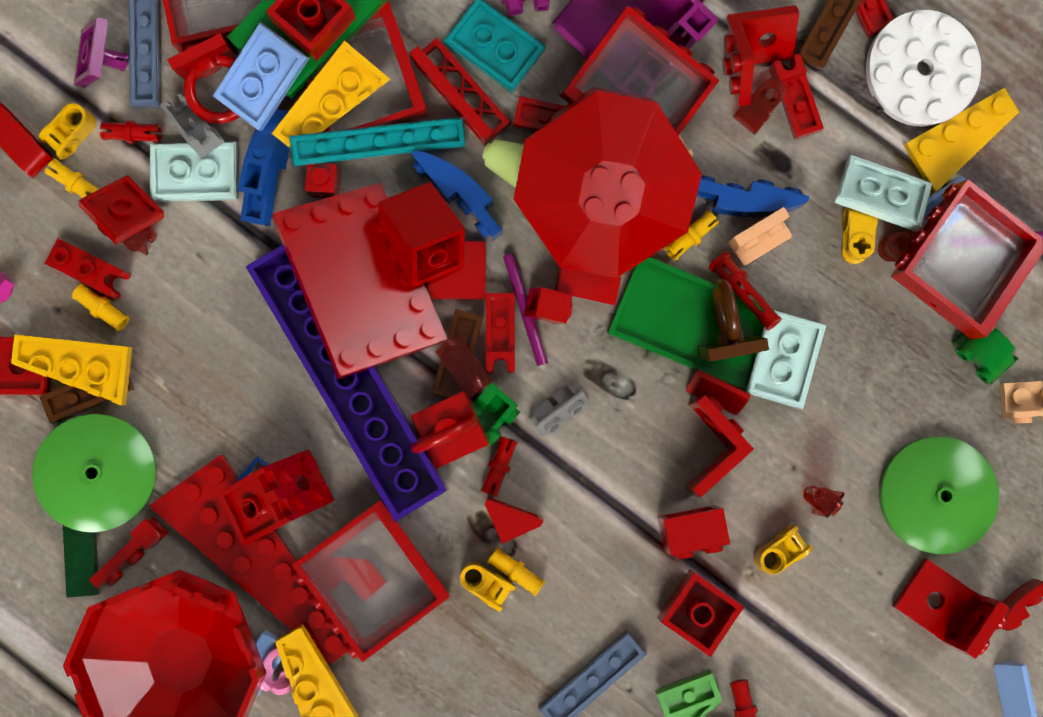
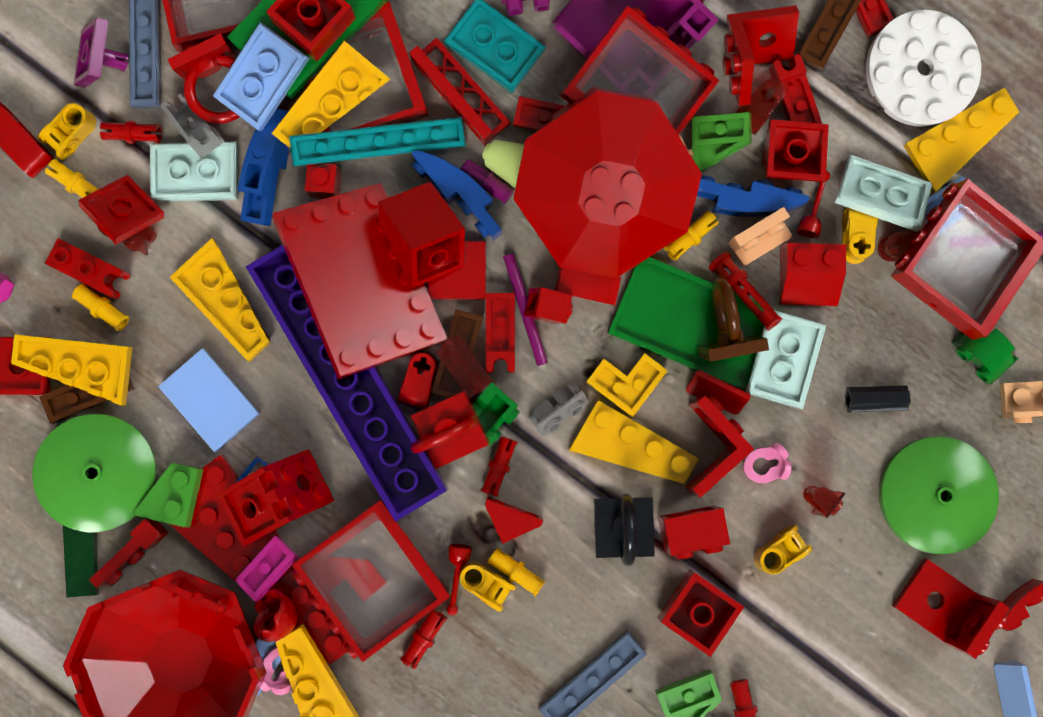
none -> bright green wing [134,463,203,527]
none -> light blue tile [158,348,261,452]
none -> yellow wing [170,238,271,362]
none -> dark pink plate [235,536,299,602]
none -> red hair [253,589,297,642]
none -> red piece [398,353,438,410]
none -> red pin [400,609,447,669]
none -> red hinge [446,544,472,616]
none -> magenta axle [460,159,515,204]
none -> yellow wing [569,400,699,484]
none -> yellow plate [586,353,668,417]
none -> black tile [594,494,655,566]
none -> bright green wing [692,112,752,172]
none -> bright pink piece [743,443,792,483]
none -> red slope [762,119,829,182]
none -> red slope [779,243,846,307]
none -> red hinge [796,170,830,239]
none -> black axle [845,385,911,413]

